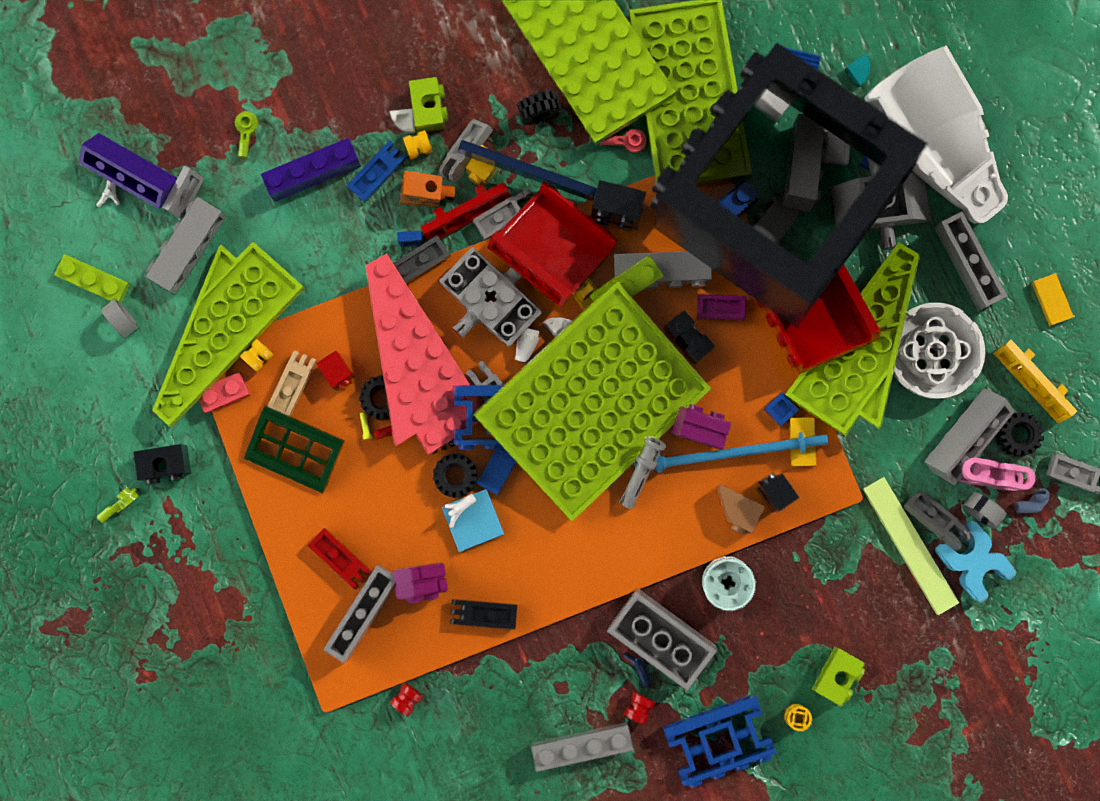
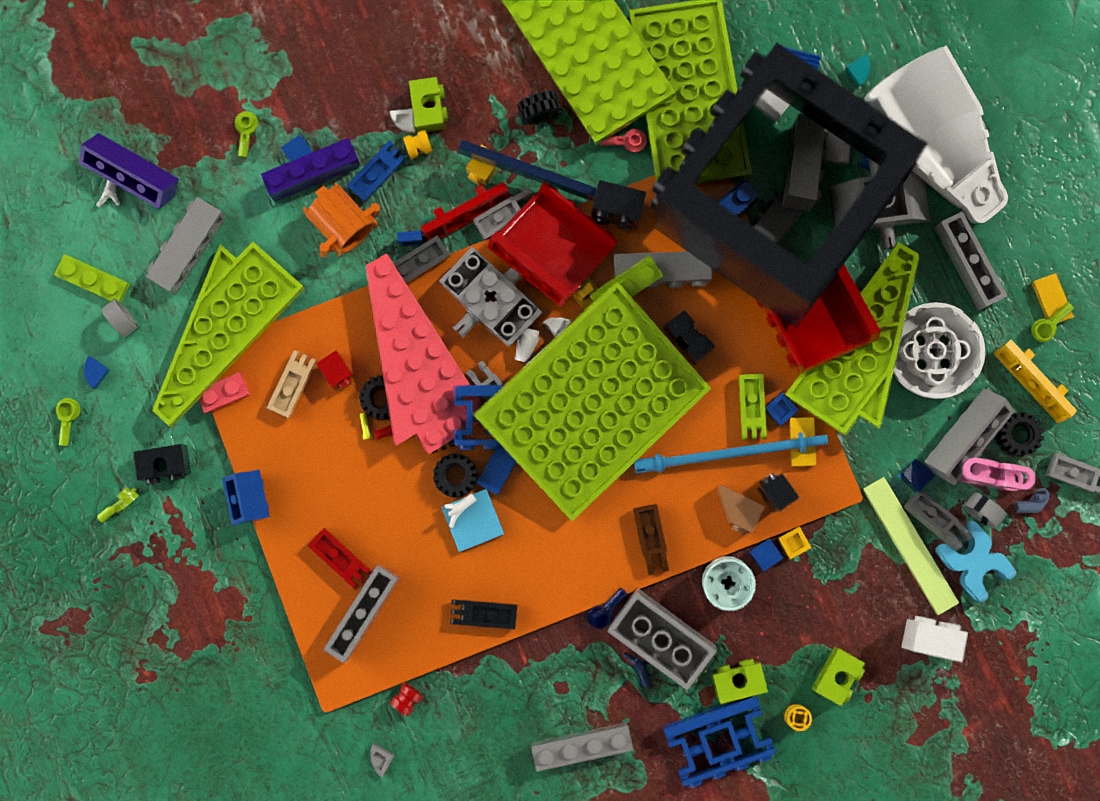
light grey tile [162,166,205,219] -> none
yellow wheel [240,338,274,372] -> none
dark green piece [244,406,345,493] -> none
magenta brick [393,563,448,603] -> none
orange torso [400,171,455,207] -> none
light grey hinge [439,119,493,182] -> none
light grey pin [620,436,666,509] -> none
red wheel [624,692,656,725] -> none
magenta brick [672,404,731,450] -> none
magenta plate [697,294,746,321] -> none
none -> lime plate [56,398,80,446]
none -> blue tile [84,356,110,389]
none -> blue brick [222,470,270,526]
none -> blue tile [281,134,313,161]
none -> orange container [303,183,380,258]
none -> light grey tile [370,743,395,777]
none -> clear blue plate [587,587,627,629]
none -> reddish brown hinge [633,504,669,575]
none -> lime brick [711,658,768,704]
none -> lime hinge [738,374,767,440]
none -> blue tile [749,538,783,572]
none -> yellow plate [777,527,811,559]
none -> clear blue slope [898,459,935,493]
none -> white brick [901,616,968,662]
none -> lime plate [1031,302,1074,342]

